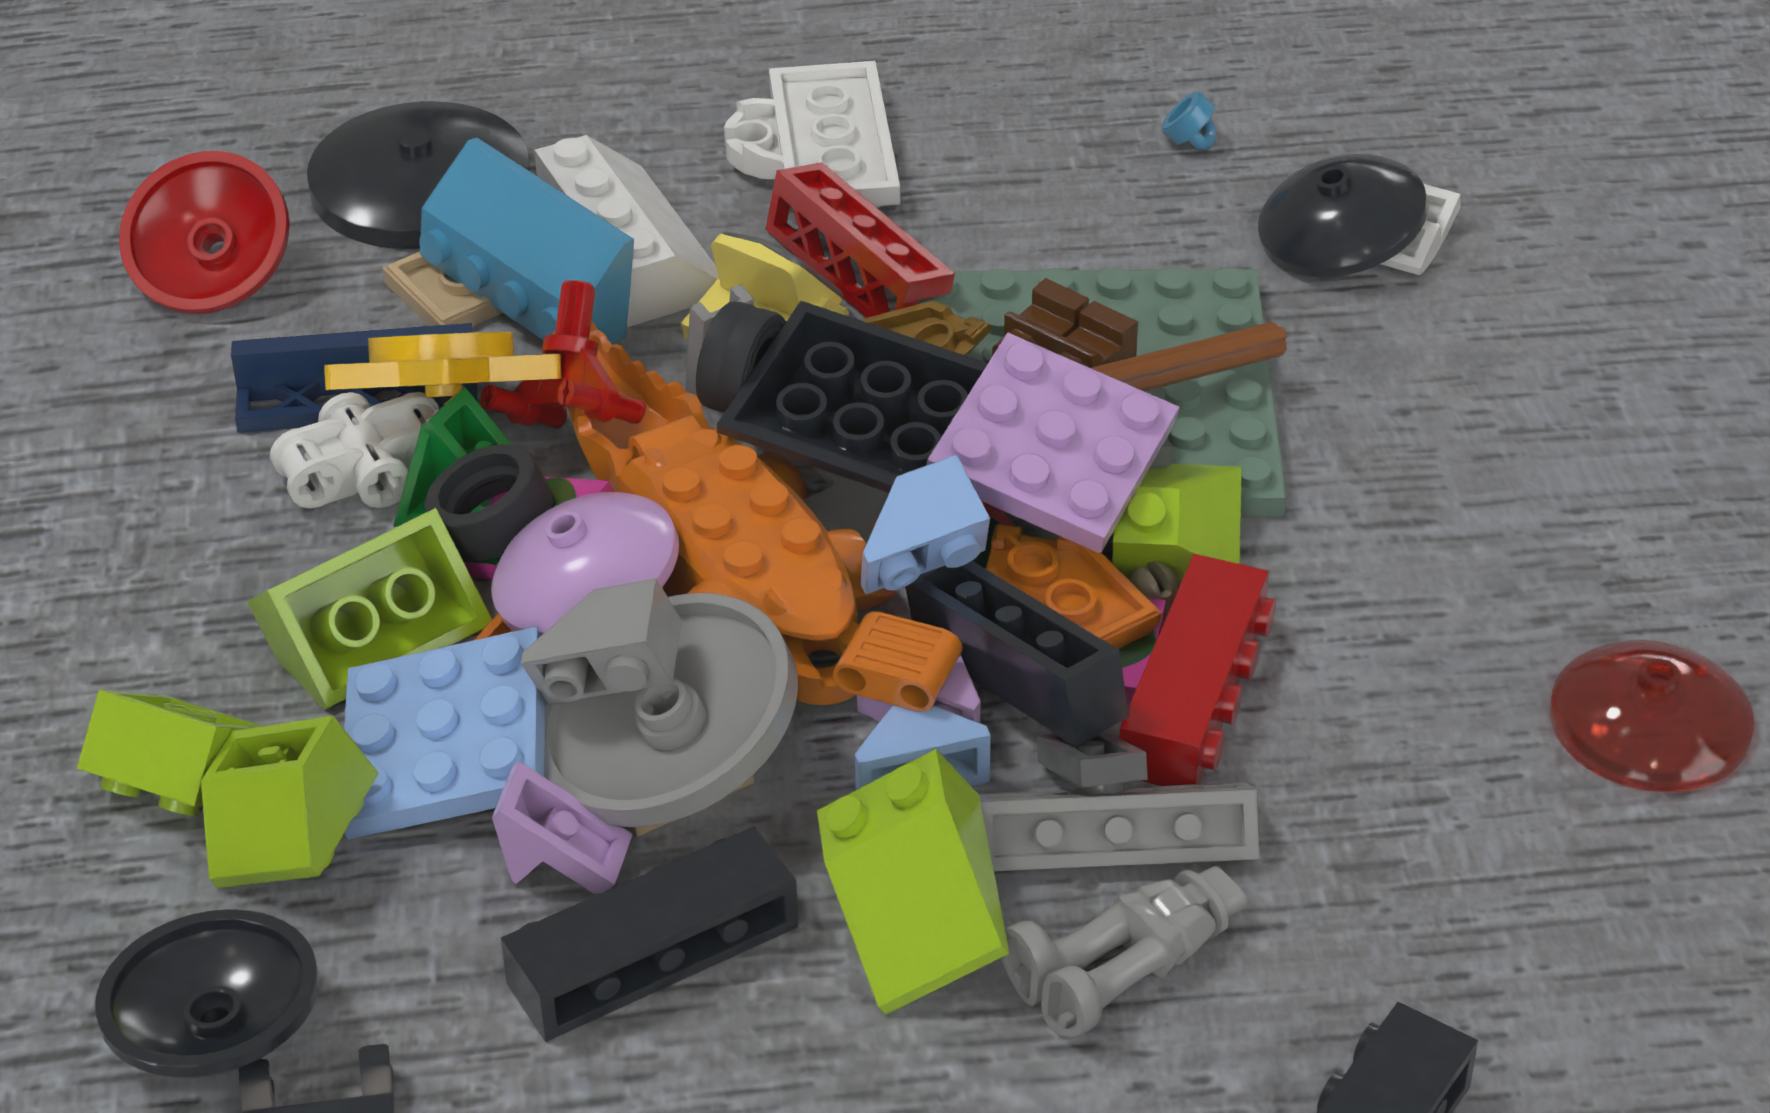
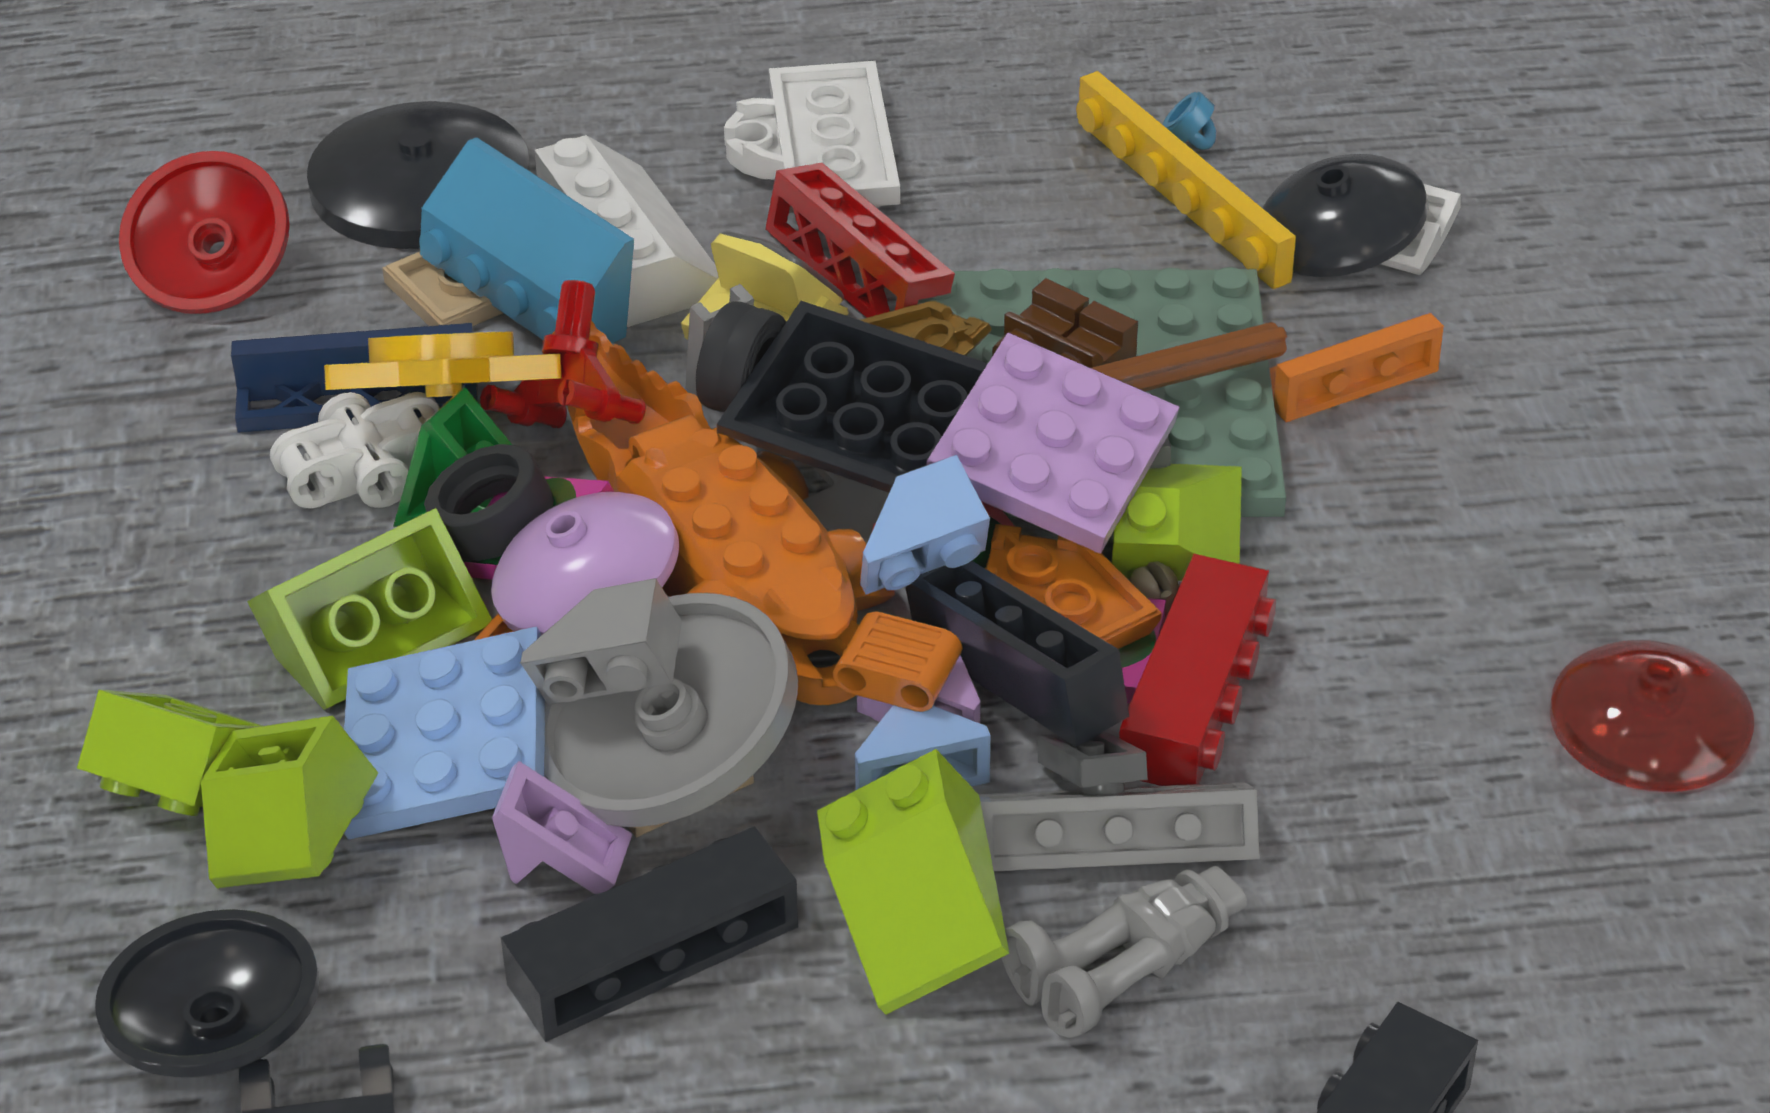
none -> yellow plate [1076,71,1296,290]
none -> orange panel [1269,313,1444,423]

